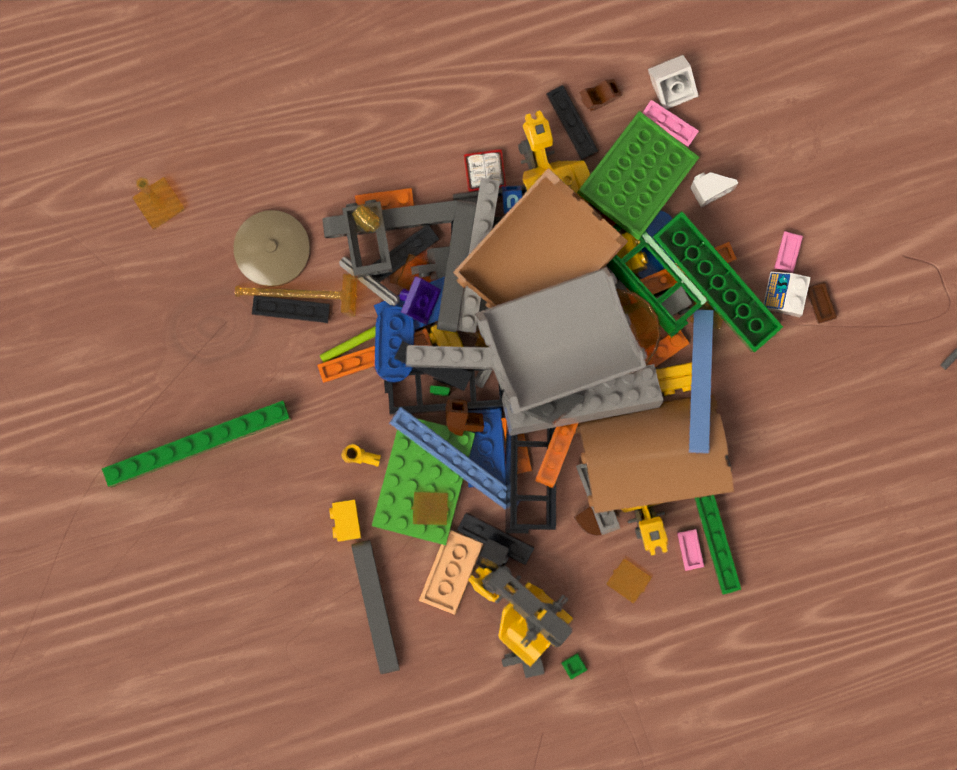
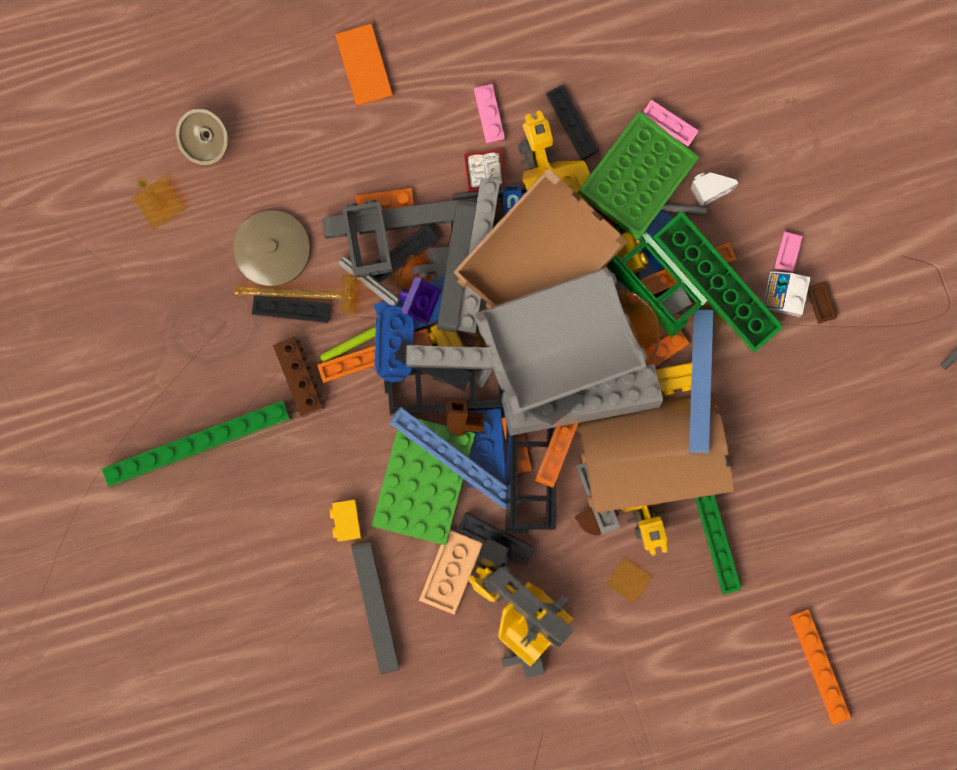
yellow pin [341,444,381,467] -> none
clear yellow brick [352,204,381,233] -> none
clear orange piece [412,492,449,525] -> none
green tile [430,385,450,397] -> none
green tile [561,653,587,680] -> none
reddish brown brick [579,79,623,111] -> none
white slope [648,55,699,109] -> none
bright pink tile [677,529,704,571] -> none
none -> dark tan dish [176,108,229,165]
none -> reddish brown brick [273,337,325,418]
none -> orange tile [335,24,393,107]
none -> bright pink plate [474,84,505,144]
none -> light grey bar [660,204,707,215]
none -> orange plate [790,609,851,725]

